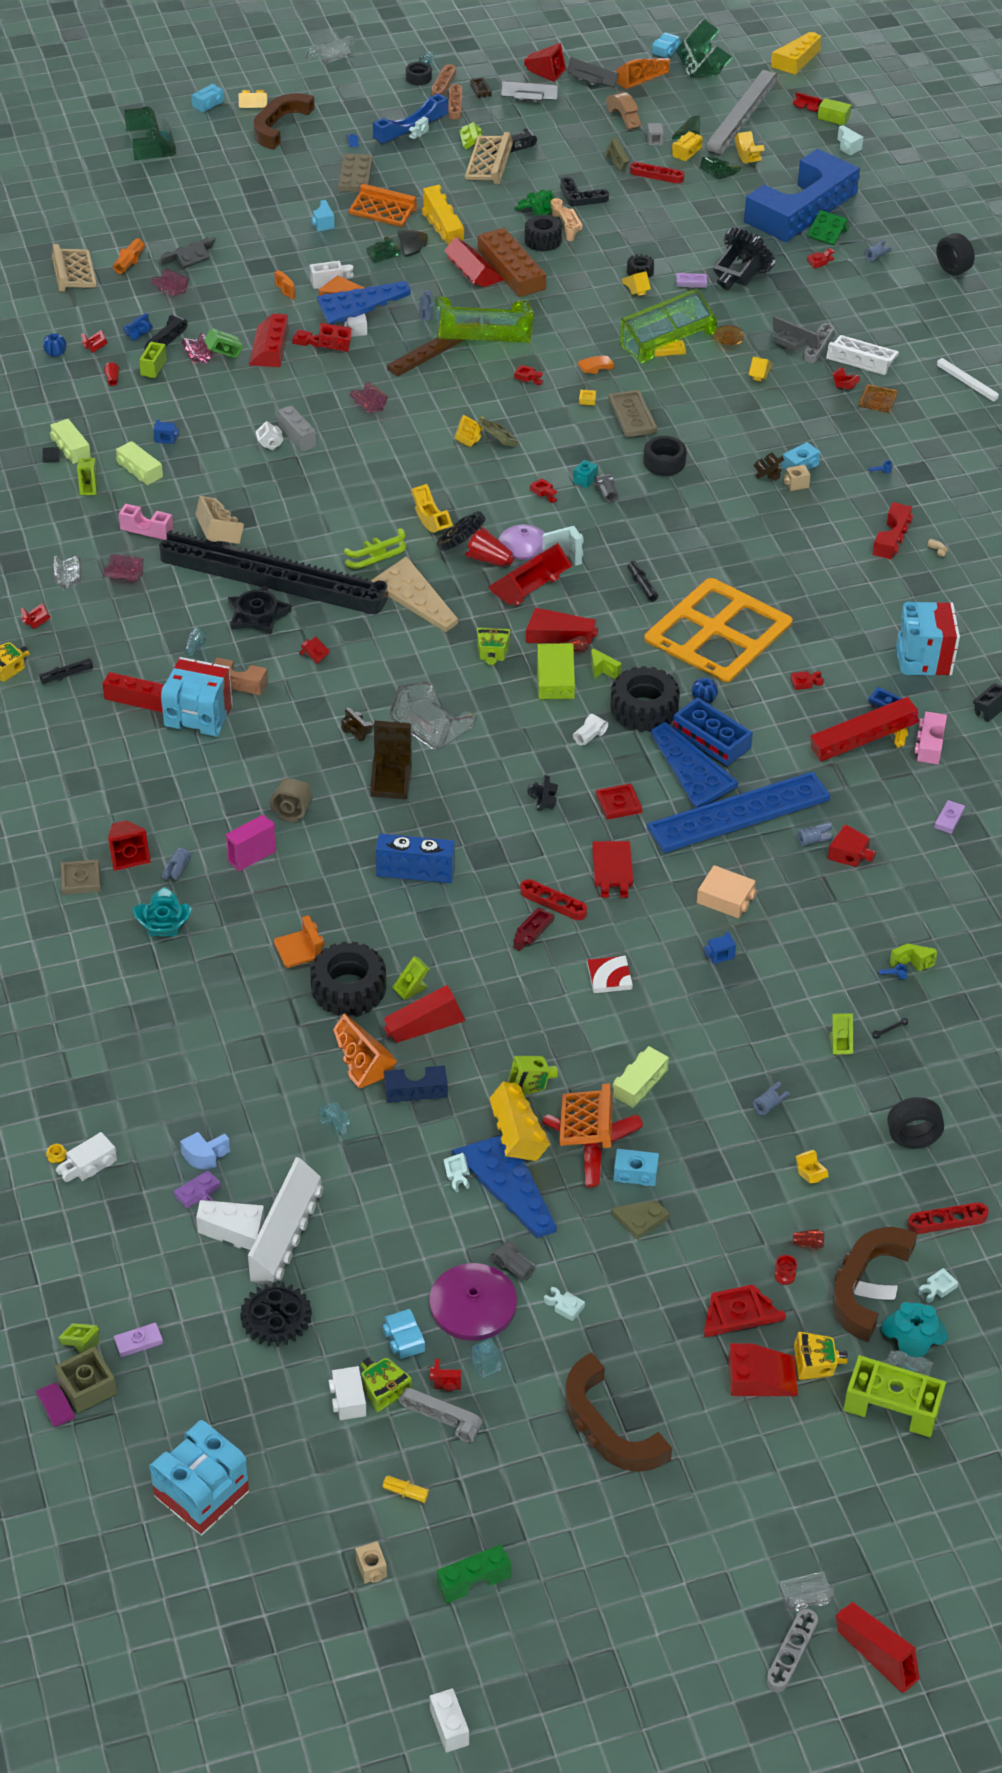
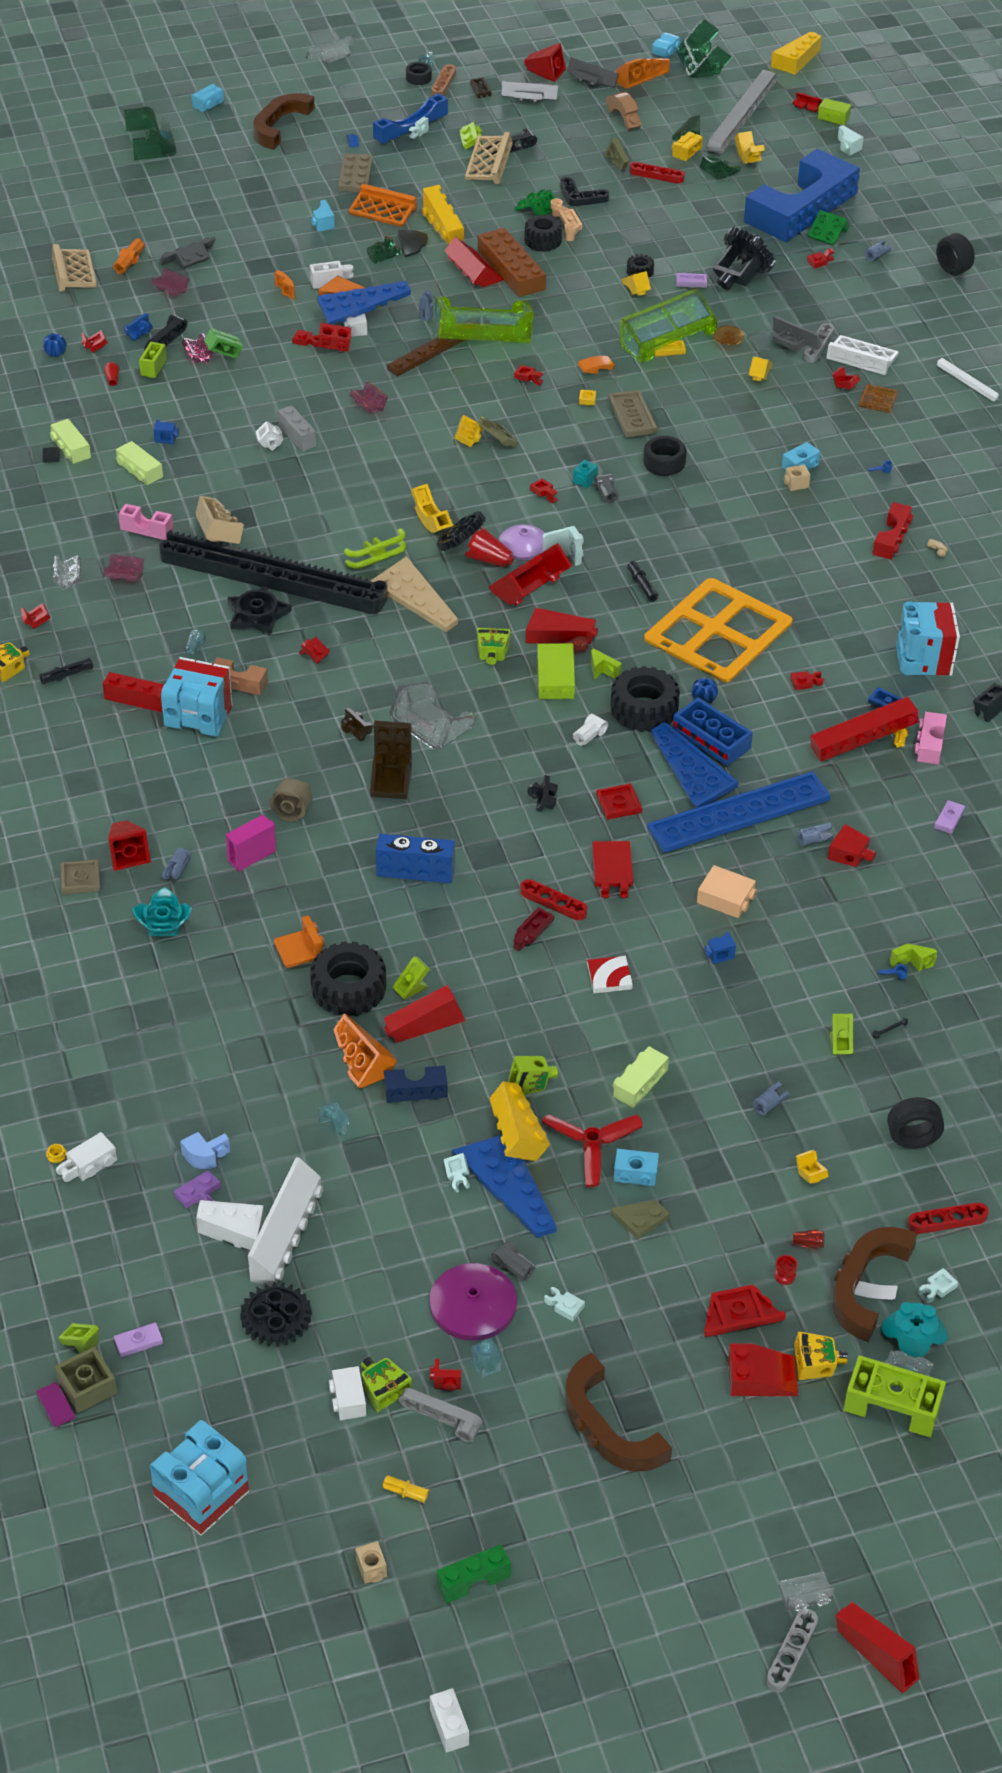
lime torso [77,458,98,495] -> none
yellow bracket [238,90,268,108] -> none
red slope [249,313,289,367] -> none
medium azure brick [382,1309,425,1359] -> none
nougat beam [448,84,462,120] -> none
orange fence [560,1083,613,1148] -> none
light grey brick [647,123,664,145] -> none
dark brown hips [753,452,785,481] -> none

